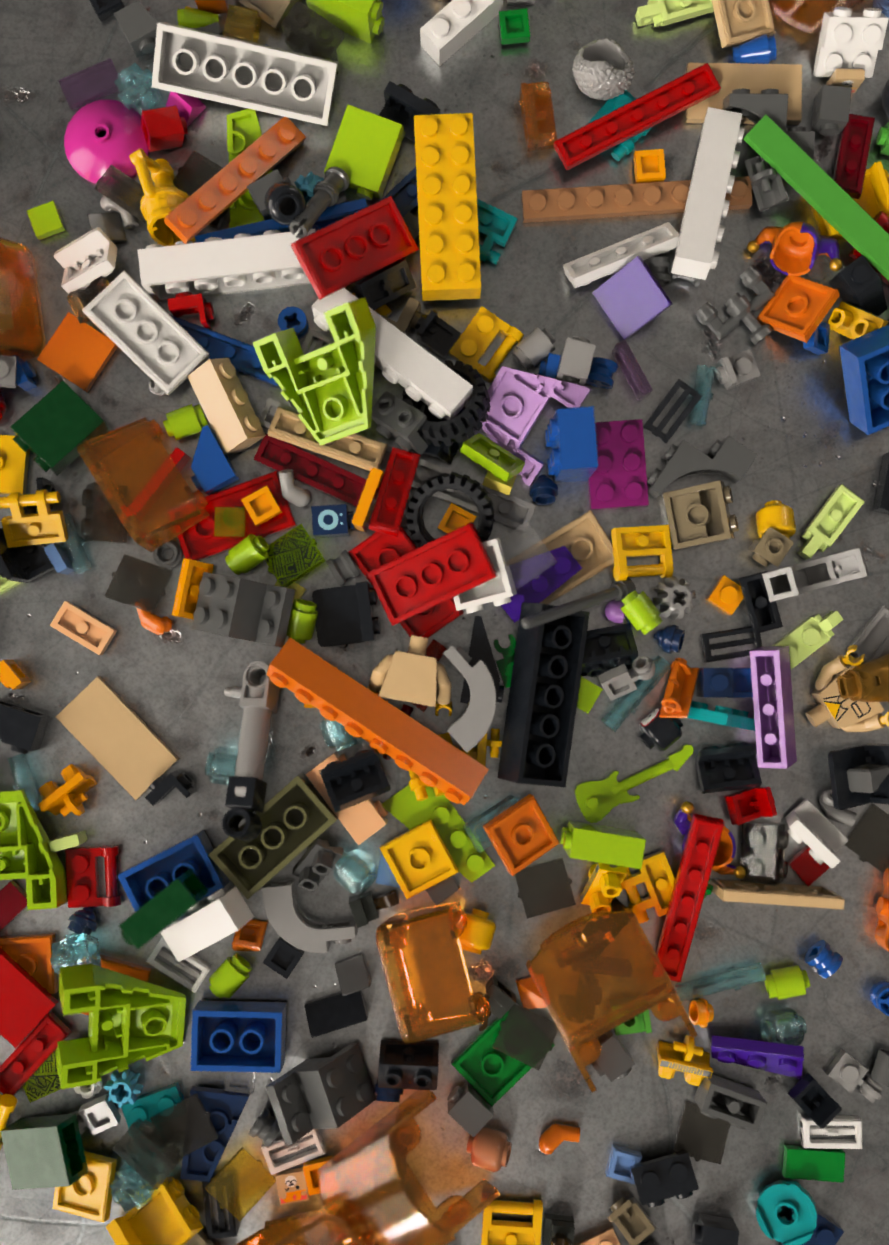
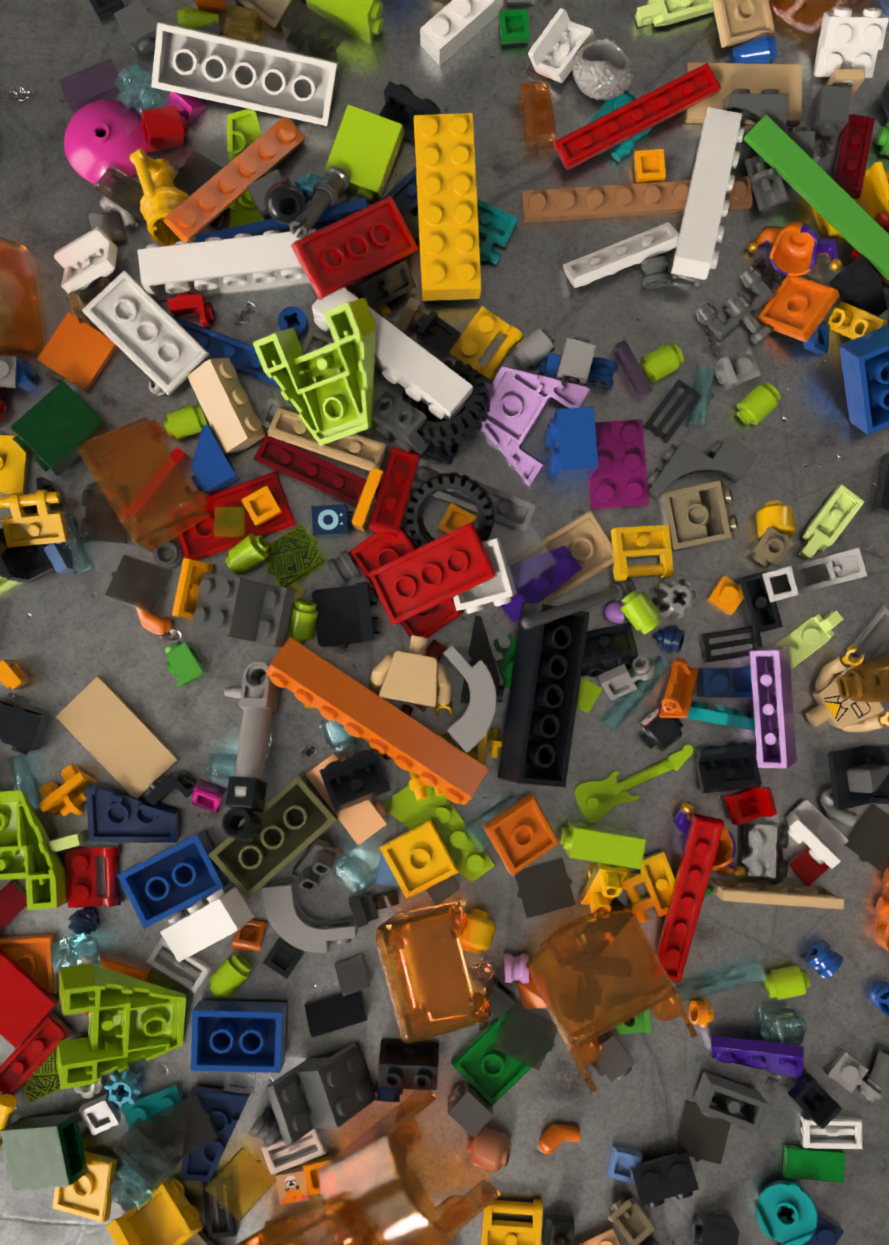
lime tile [26,201,66,240] -> none
light nougat plate [50,601,117,655] -> none
dark green brick [118,868,209,950] -> none
light grey arm [278,469,312,507] -> none
lime plate [460,433,525,482] -> none
light yellow tile [482,471,517,495] -> none
dark blue plate [529,474,558,505] -> none
tile [592,256,673,340] -> none
yellow hips [656,1035,713,1086] -> none
none -> dark blue wing [86,783,179,843]
none -> bright green brick [165,641,208,688]
none -> dark pink slope [192,779,227,813]
none -> lavender wheel [504,953,529,984]
none -> white bracket [528,8,596,83]
none -> lime brick [639,343,684,382]
none -> lime brick [737,382,781,425]

